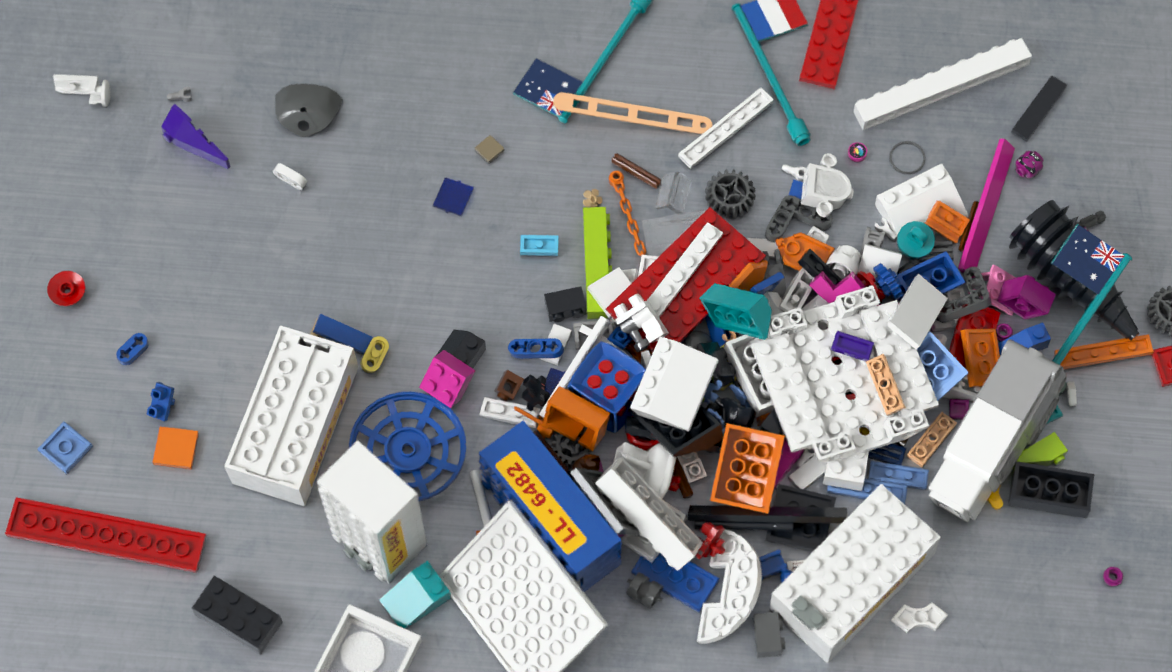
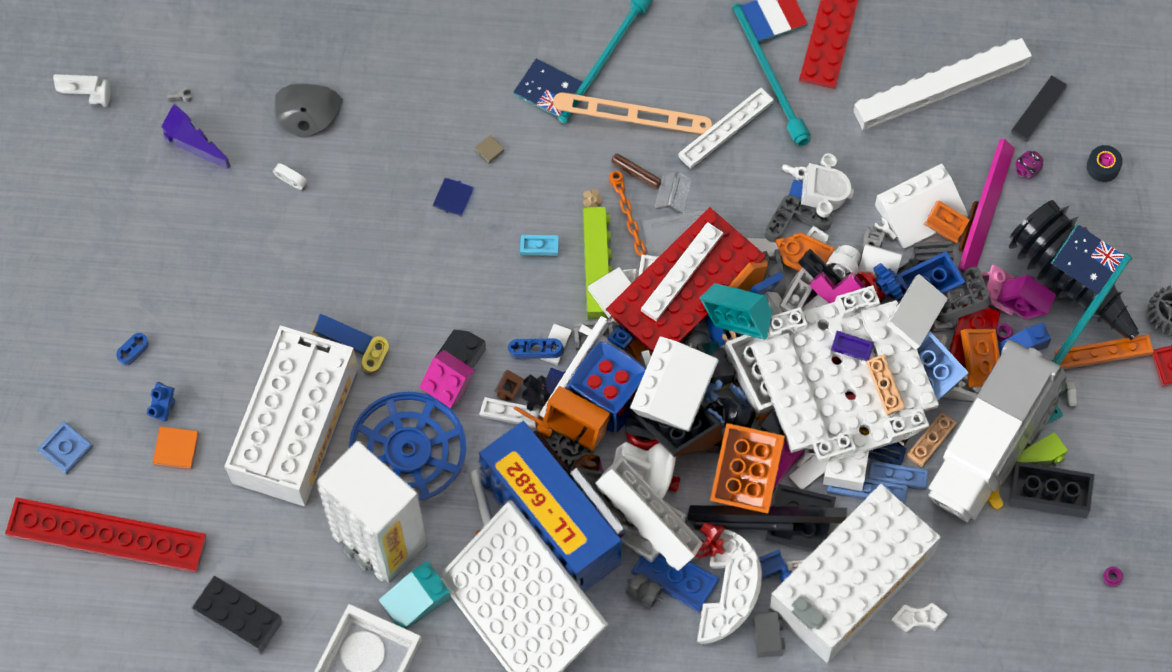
red dish [47,271,86,307] -> none
black brick [544,286,587,322] -> none
white hips [614,294,669,353] -> none
reddish brown axle [673,457,693,499] -> none
white slope [677,452,707,483] -> none
dark grey gear [705,169,756,219] -> none
tile [848,142,867,162] -> none
dark grey piece [889,141,925,174] -> none
teal tile [897,221,935,259] -> none
magenta tile [949,399,969,420] -> none
dark grey axle [1075,210,1106,229] -> none
none -> black wheel [1087,145,1123,182]

